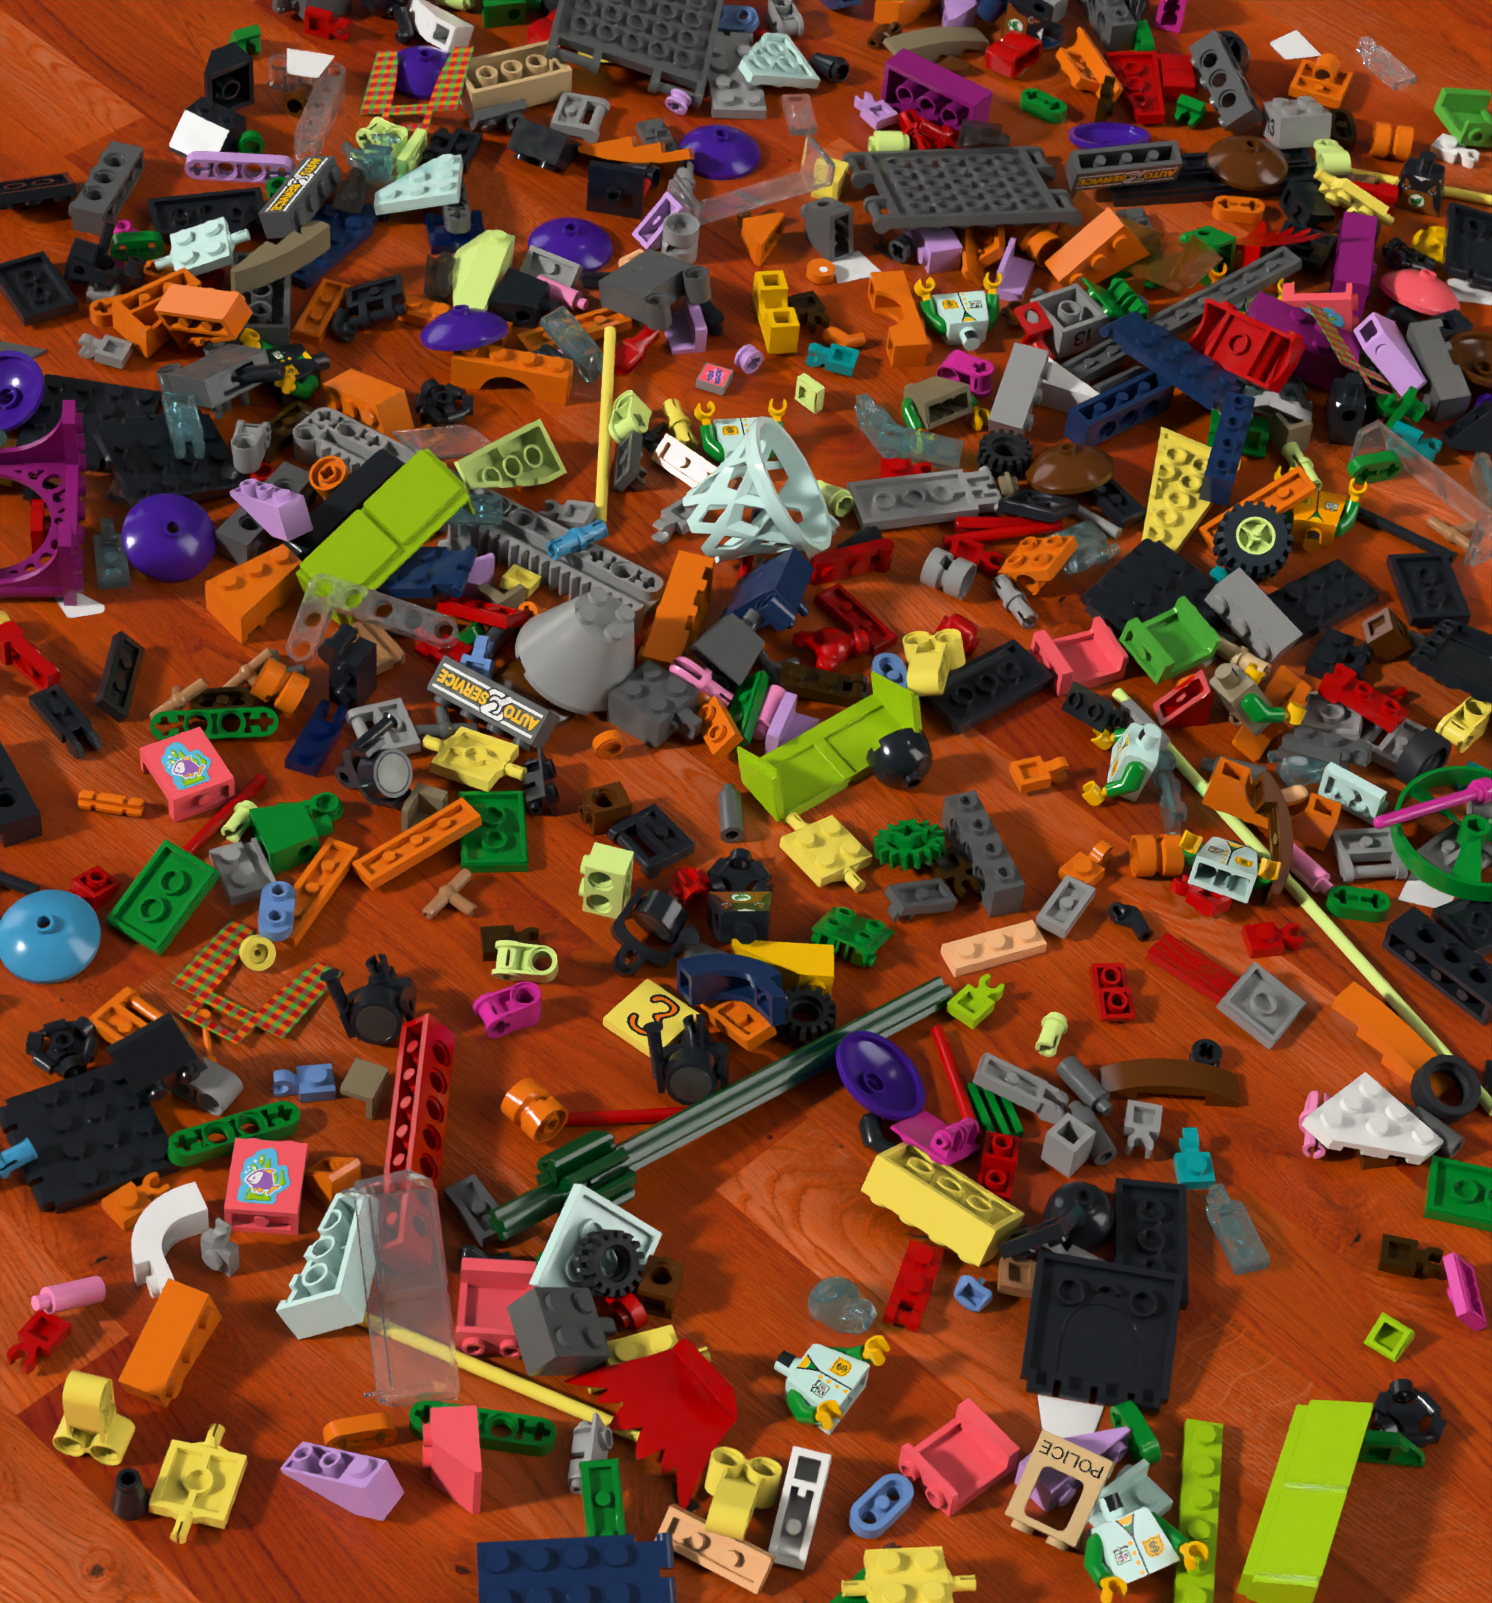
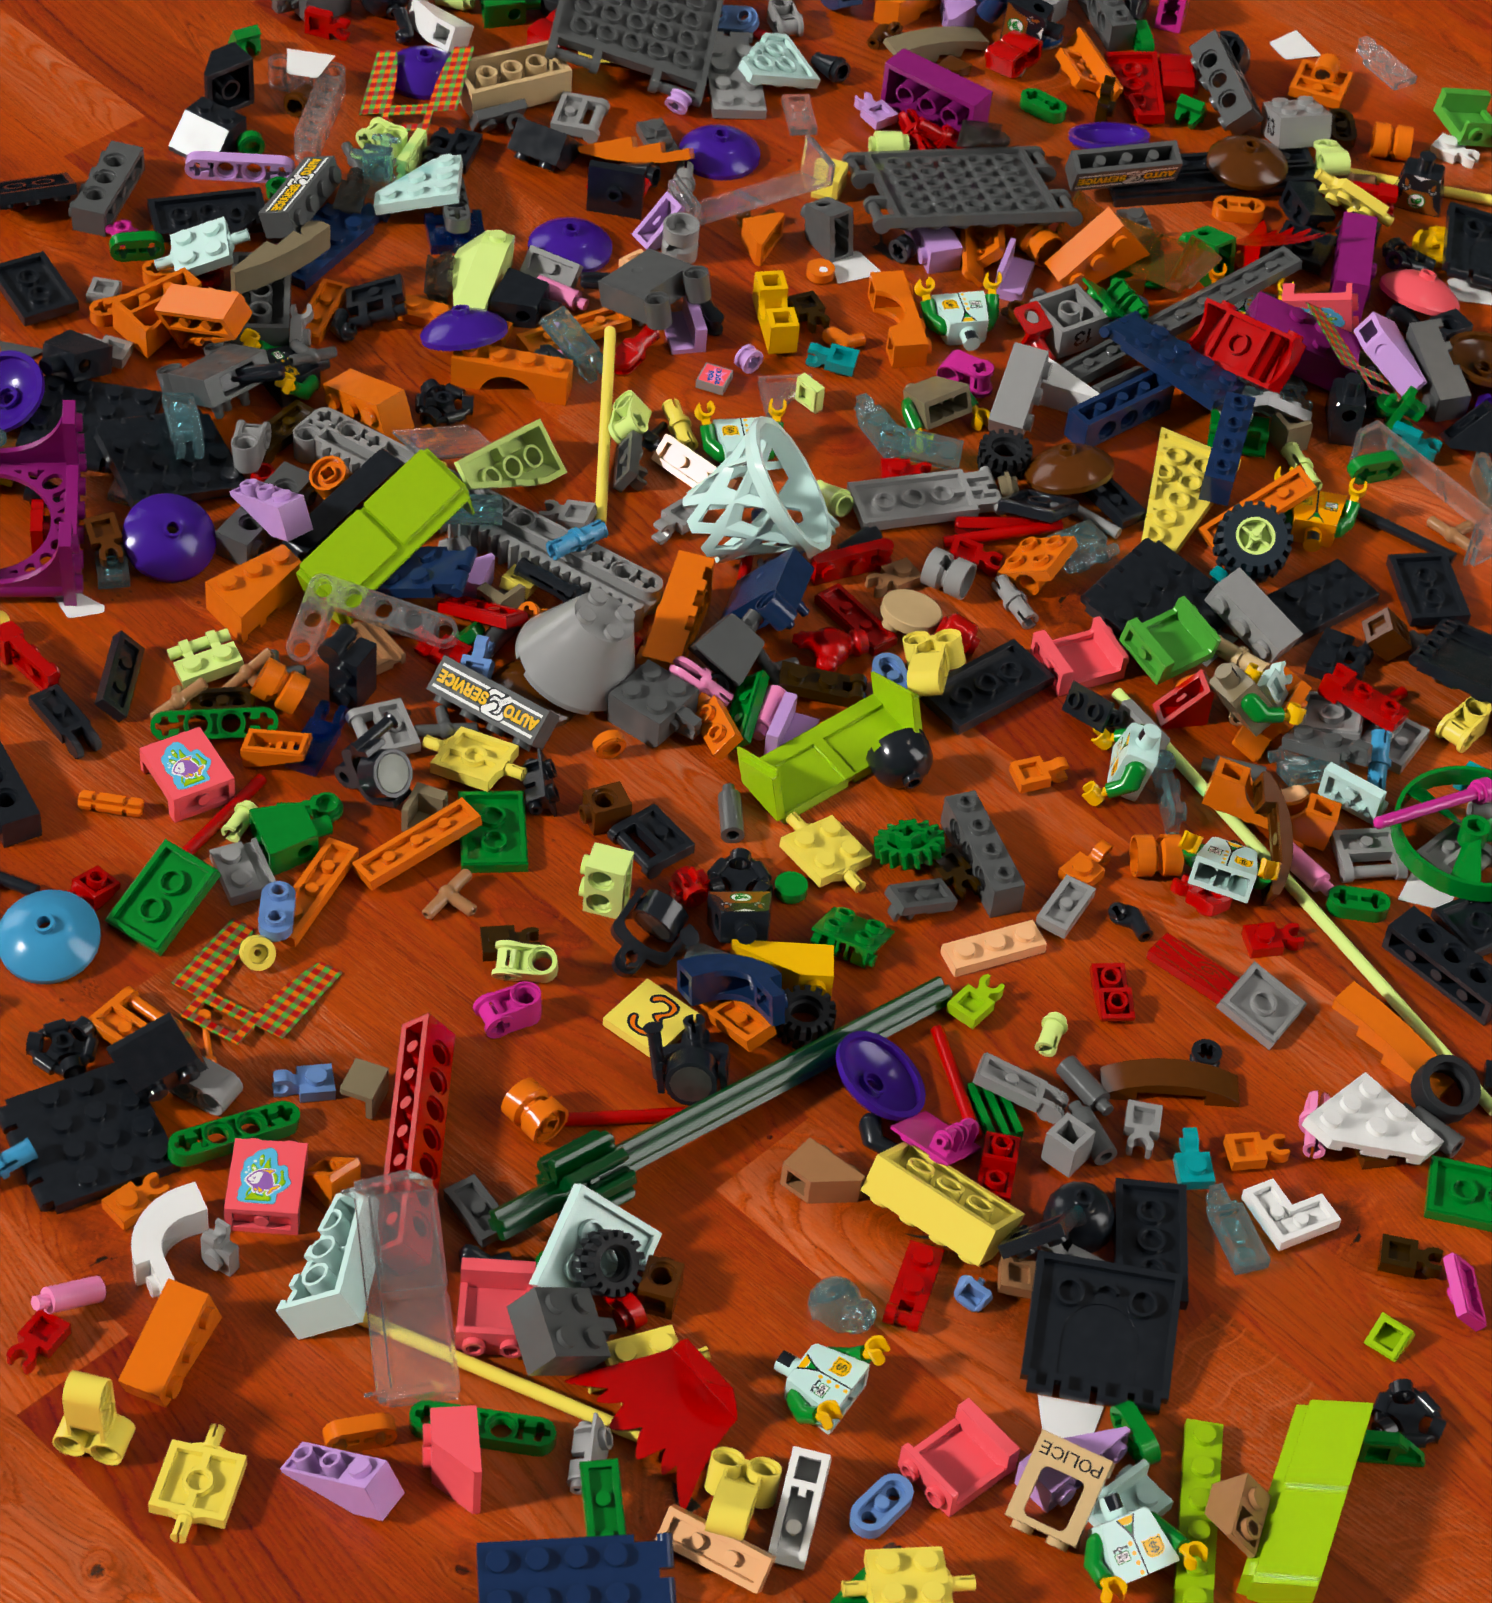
black piece [64,218,146,288] -> none
black cone [111,1468,150,1521] -> none
black piece [320,954,417,1045] -> none
black tyre [1394,728,1451,785] -> none
none -> black torso [39,330,113,382]
none -> reddish brown plate [83,512,124,567]
none -> yellowish green plate [167,628,244,689]
none -> orange slope [240,728,313,767]
none -> dark grey piece [288,339,337,366]
none -> light grey plate [289,304,314,346]
none -> black pin [514,557,586,603]
none -> clear tile [758,374,812,418]
none -> green tile [774,871,808,904]
none -> medium nougat slope [780,1138,866,1204]
none -> medium nougat plate [865,557,922,598]
none -> tan tile [880,589,943,635]
none -> medium nougat slope [1204,1473,1271,1558]
none -> orange plate [1223,1132,1290,1171]
none -> white plate [1241,1178,1341,1251]
none -> light aqua plate [1257,661,1293,707]
none -> dark azure pin [1367,729,1392,791]

